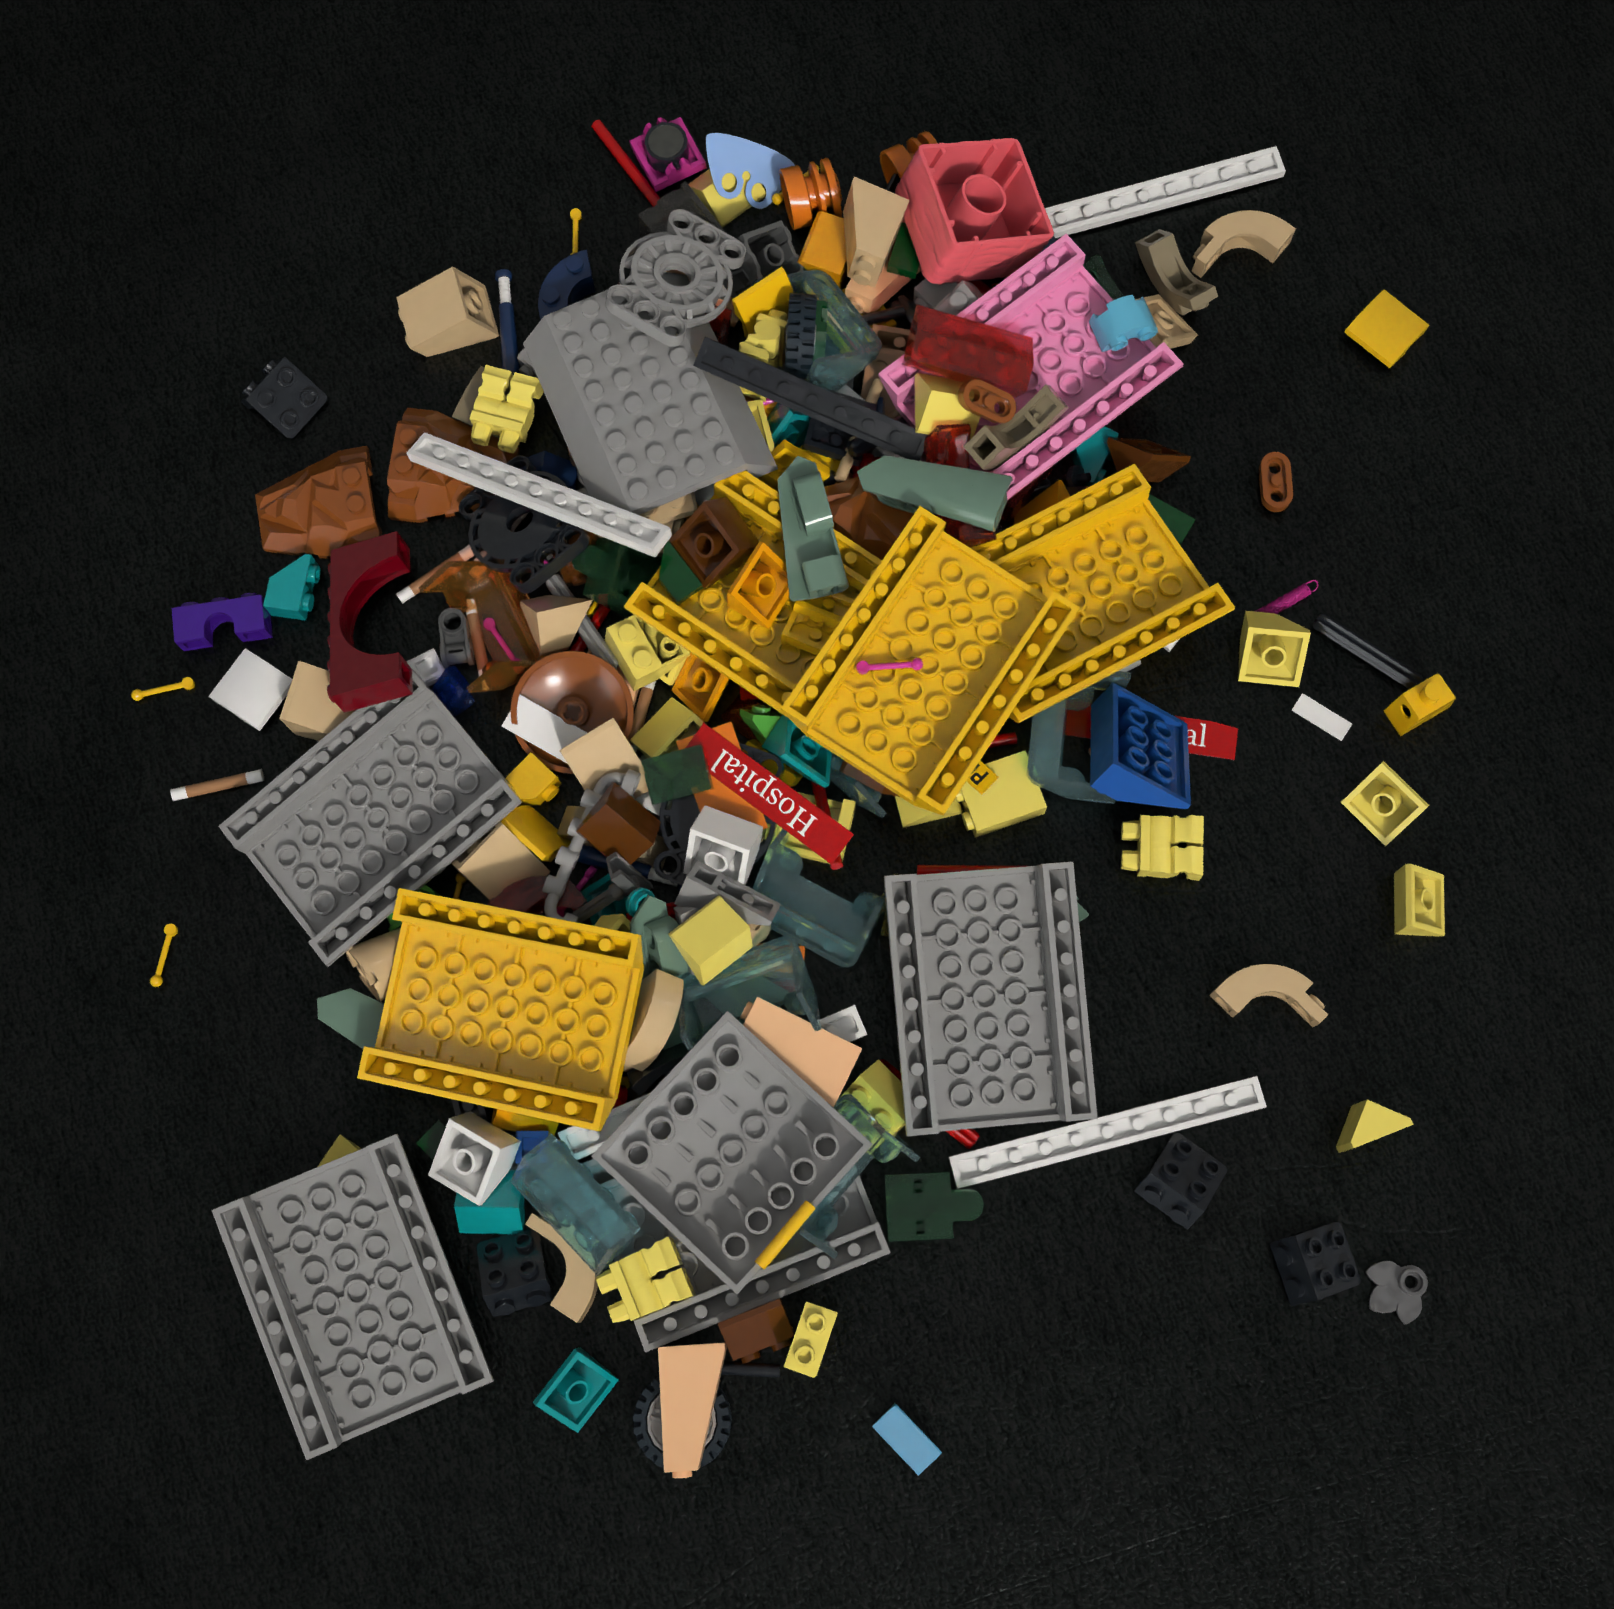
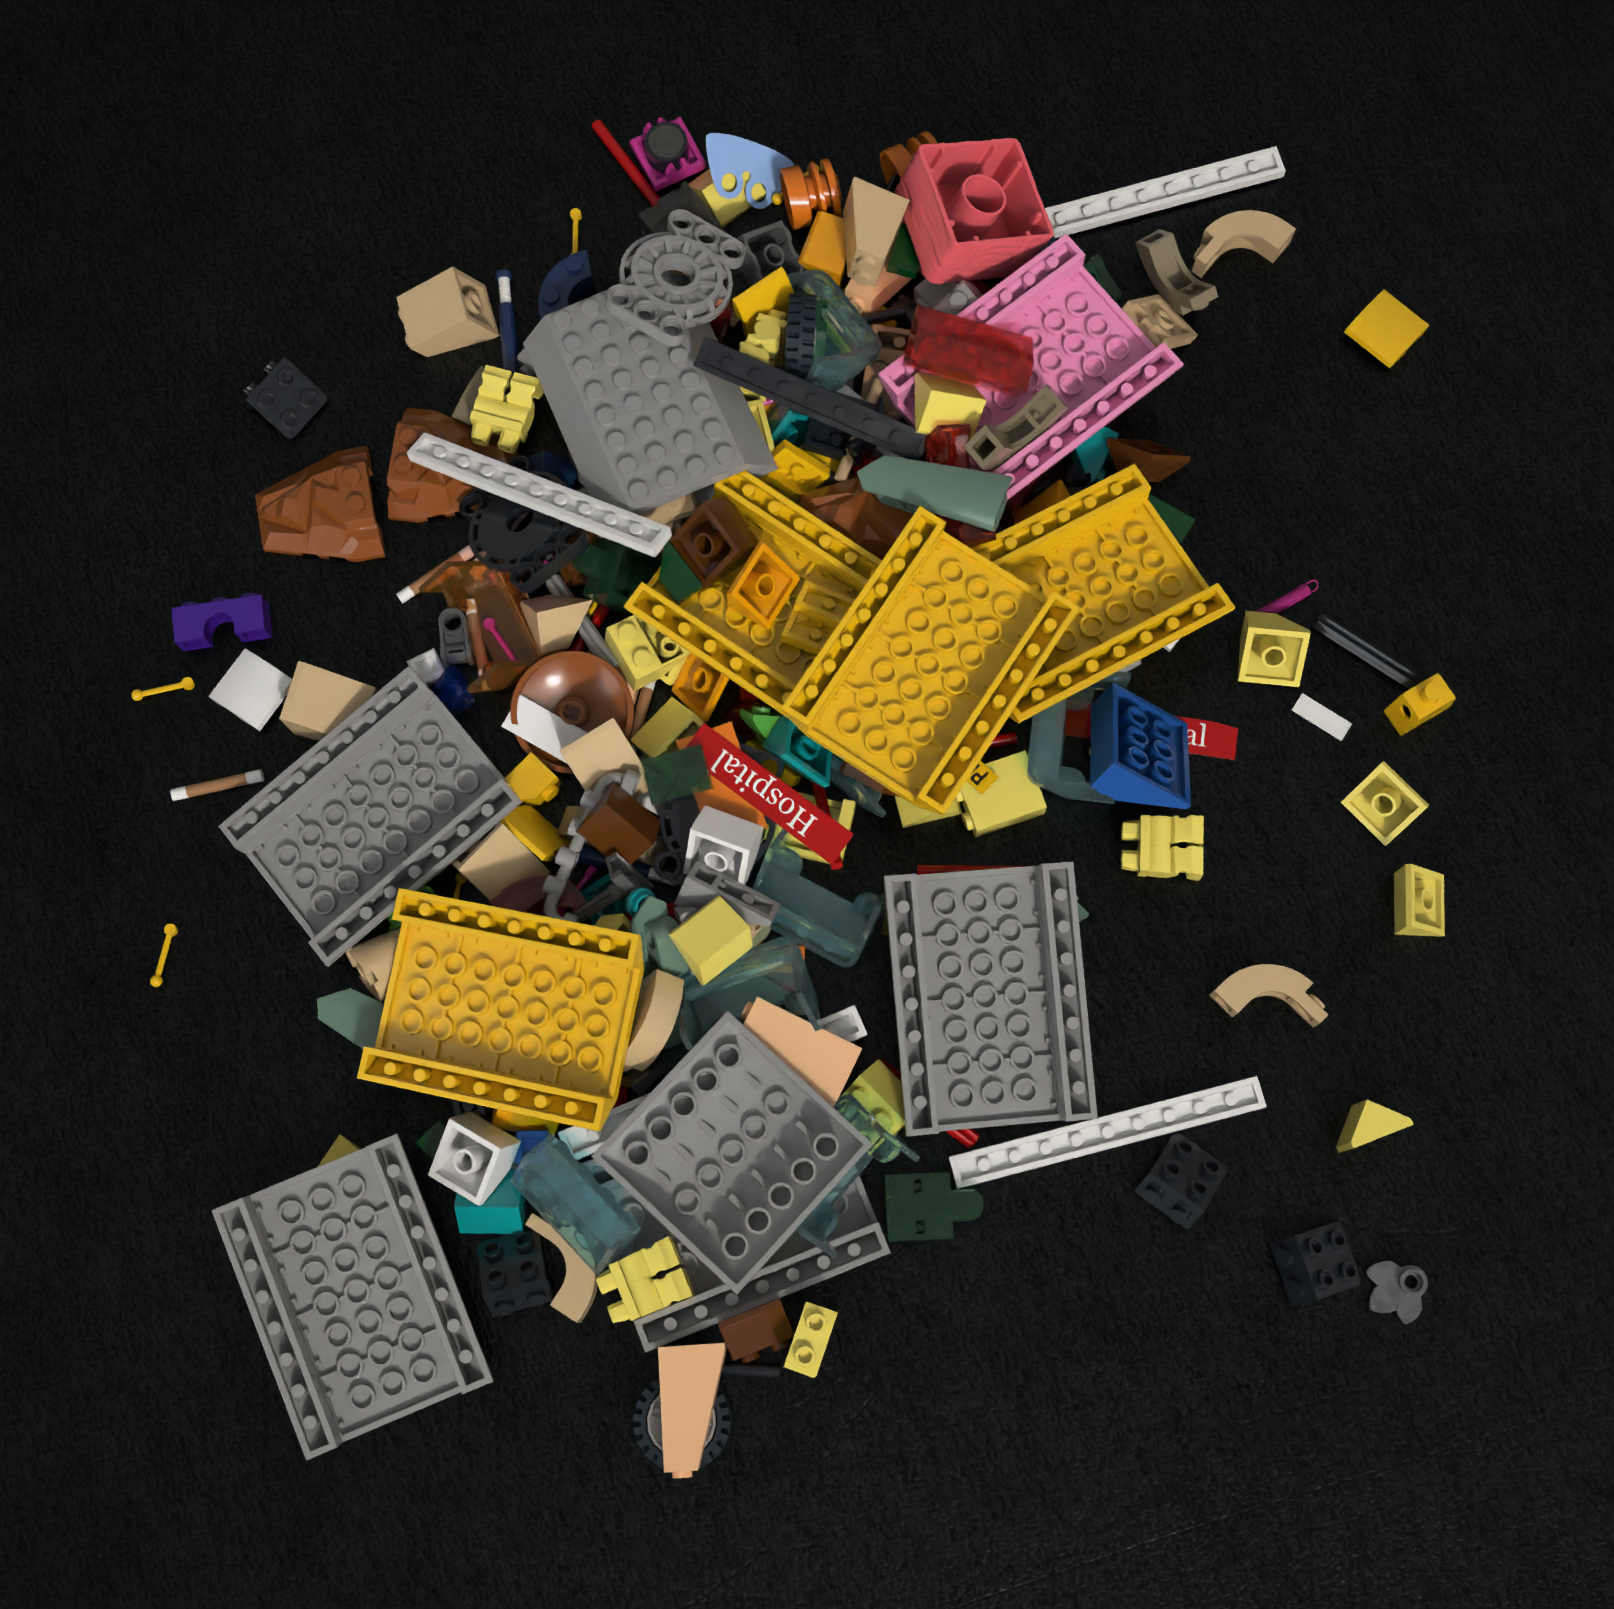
teal slope [263,554,320,621] -> none
dark red arch [327,531,413,713] -> none
teal slope [533,1347,619,1433] -> none
yellow piece [754,1200,816,1270] -> none
sand green panel [777,456,849,601] -> none
dark pink hinge [856,658,923,675] -> none
dark azure slope [872,1403,942,1476] -> none
dark orange plate [958,379,1016,423] -> none
medium azure cylinder [1089,295,1158,352] -> none
dark orange plate [1259,452,1293,512] -> none

